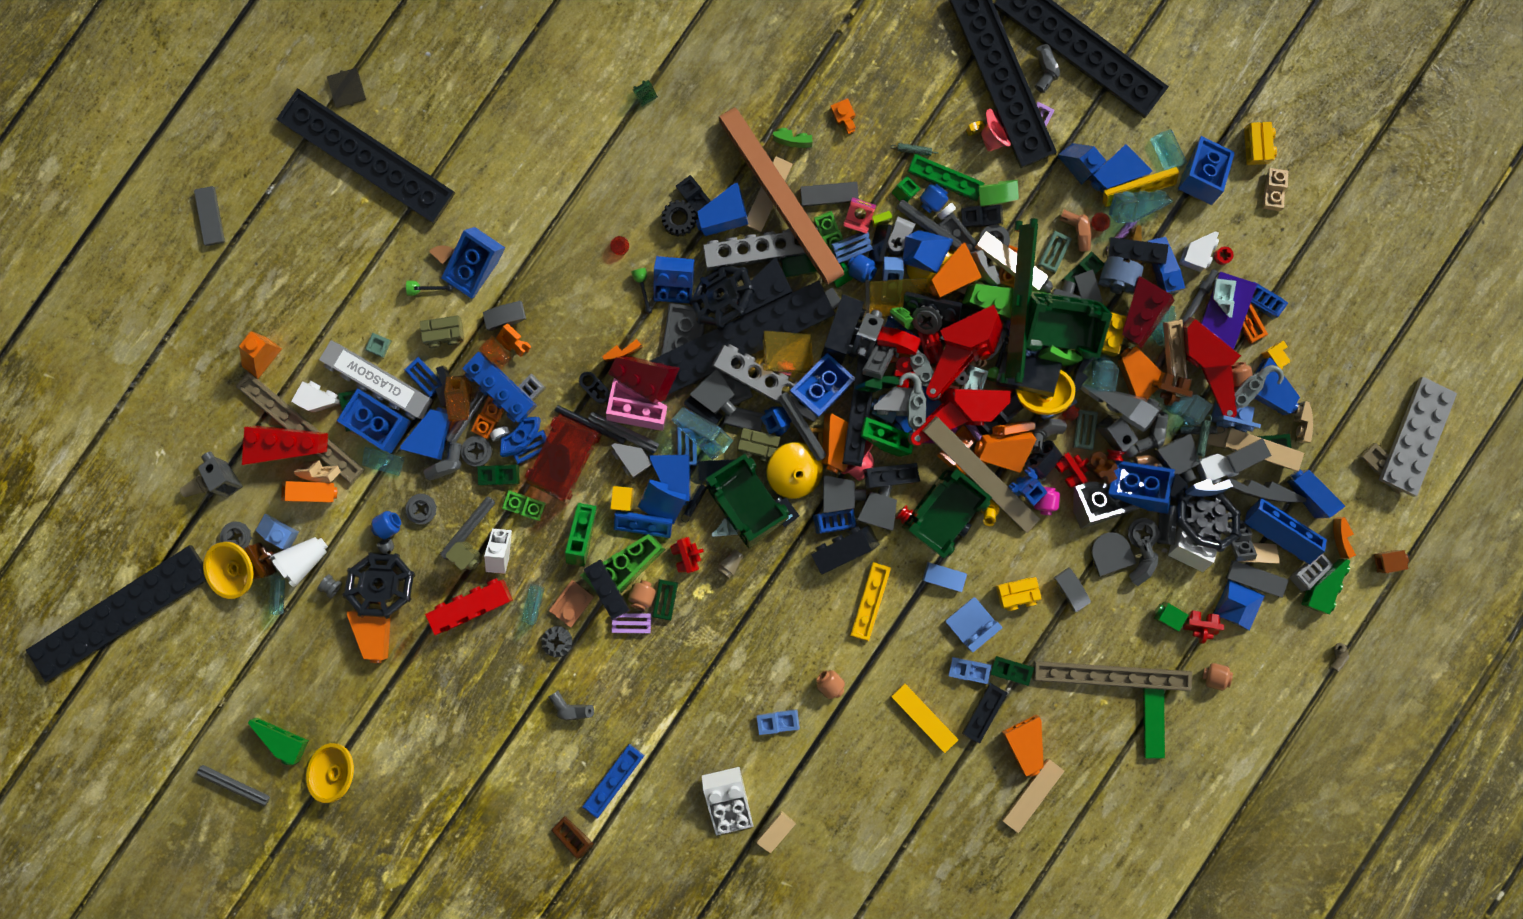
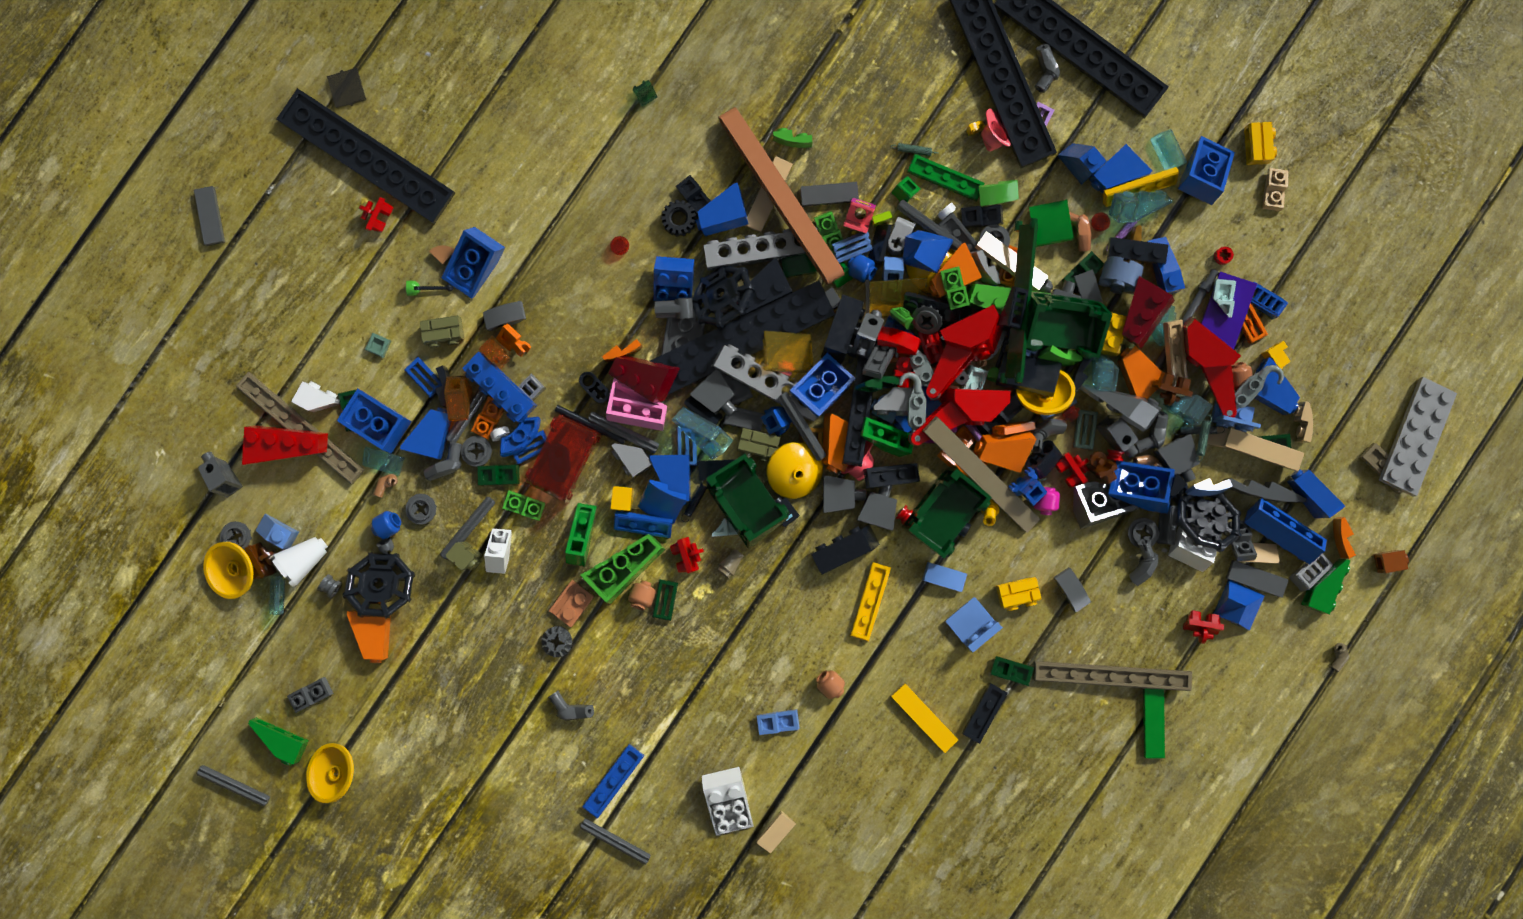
black plate [26,545,206,683] -> none
dark tan cone [180,475,209,498] -> none
orange slope [239,331,282,379] -> none
orange slope [281,481,337,502] -> none
tan slope [294,460,341,483] -> none
brick [319,340,434,420] -> none
red wedge [425,578,513,635] -> none
clear light blue slope [522,584,545,625] -> none
reddish brown slope [551,816,594,859] -> none
black plate [584,559,630,620] -> none
lavender tile [612,613,651,633] -> none
hinge [631,268,652,314] -> none
blue slope [813,509,856,534] -> none
orange plate [830,98,856,134] -> none
blue head [920,184,948,213] -> none
medium blue slope [949,657,992,684] -> none
orange slope [1002,715,1044,777] -> none
tan tile [1002,758,1064,833] -> none
sand green tile [1037,231,1072,274] -> none
dark grey tile [1091,532,1136,576] -> none
green brick [1154,602,1189,632] -> none
white slope [1179,232,1219,272] -> none
white slope [1196,454,1239,484] -> none
nougat head [1202,663,1233,691] -> none
dark grey tile [1226,438,1272,473] -> none
none -> dark grey slope [287,677,334,713]
none -> red hips [358,197,393,233]
none -> medium nougat arm [373,474,398,497]
none -> dark grey axle [580,819,651,865]
none -> dark grey piece [654,298,694,319]
none -> bright green slope [939,266,970,310]
none -> black slope [998,286,1029,329]
none -> green slope [1029,199,1074,247]

